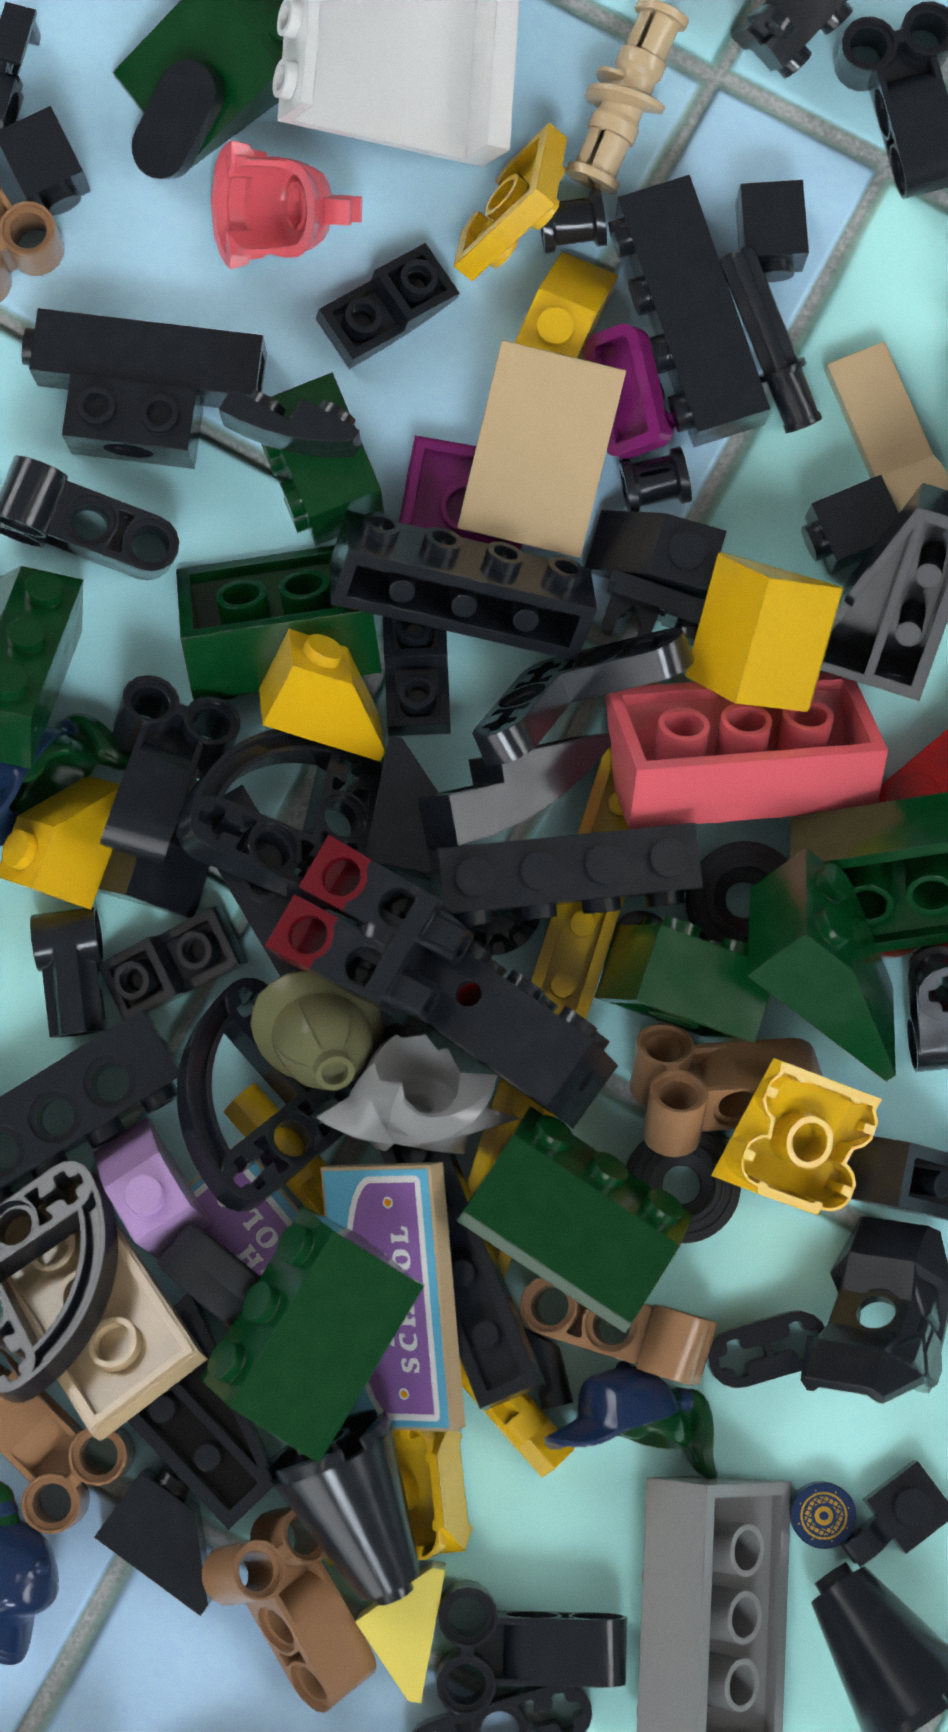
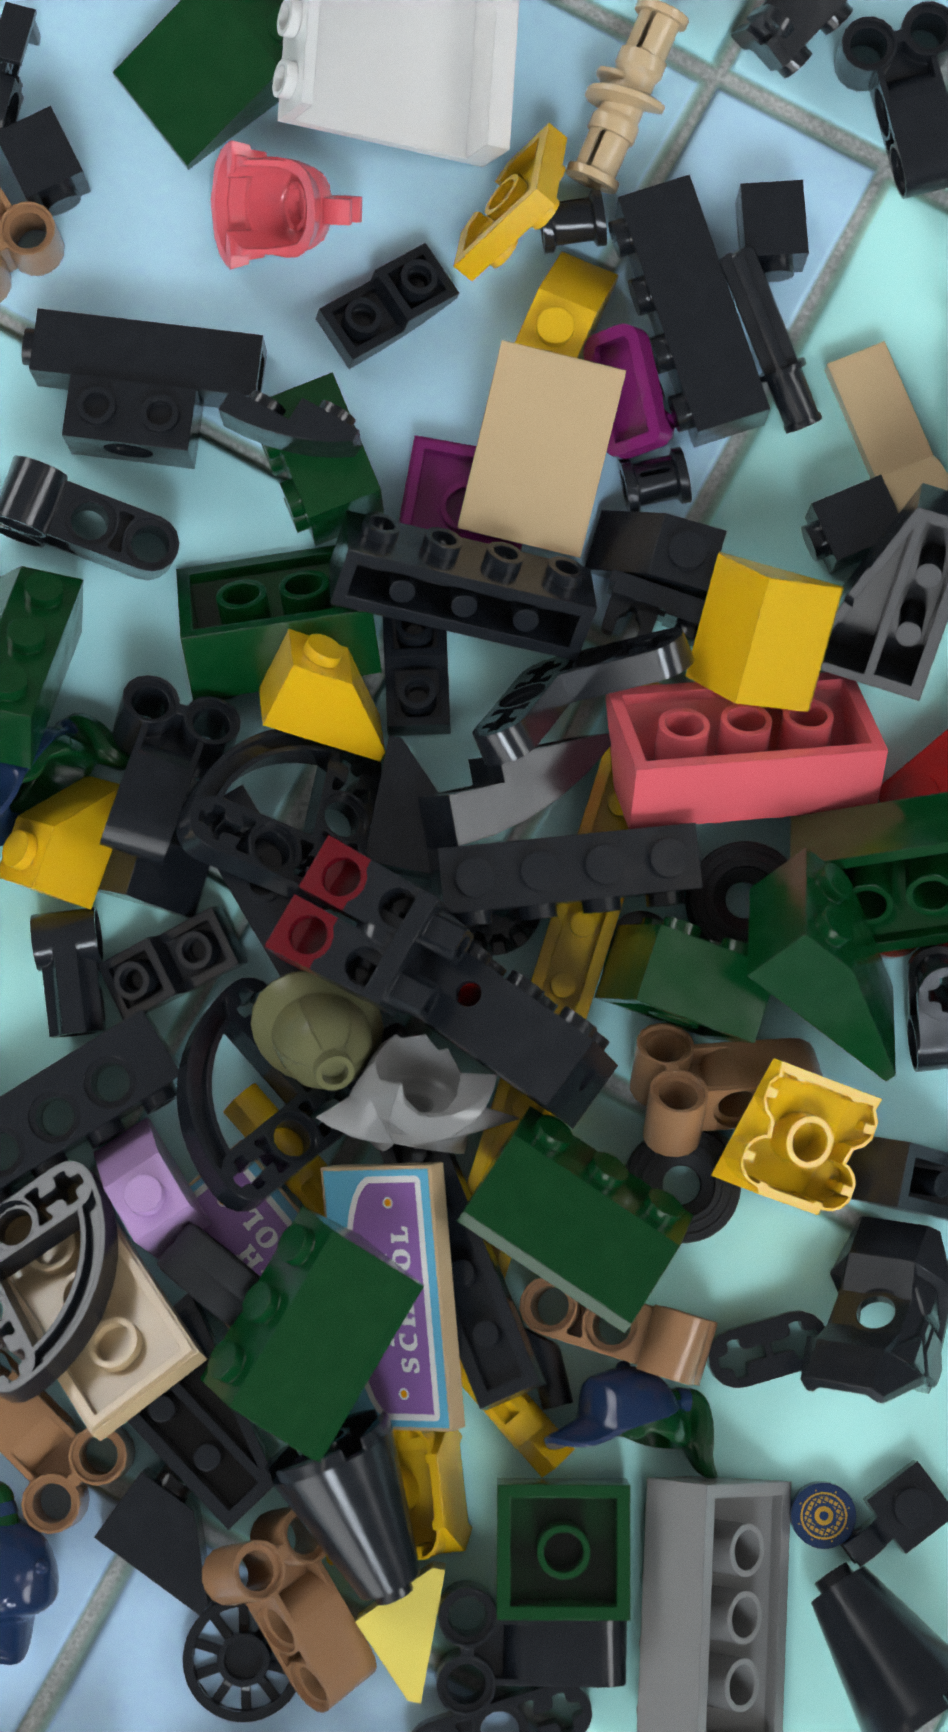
black tile [131,60,225,179] -> none
none -> black wheel [182,1603,296,1722]
none -> dark green brick [496,1478,631,1621]

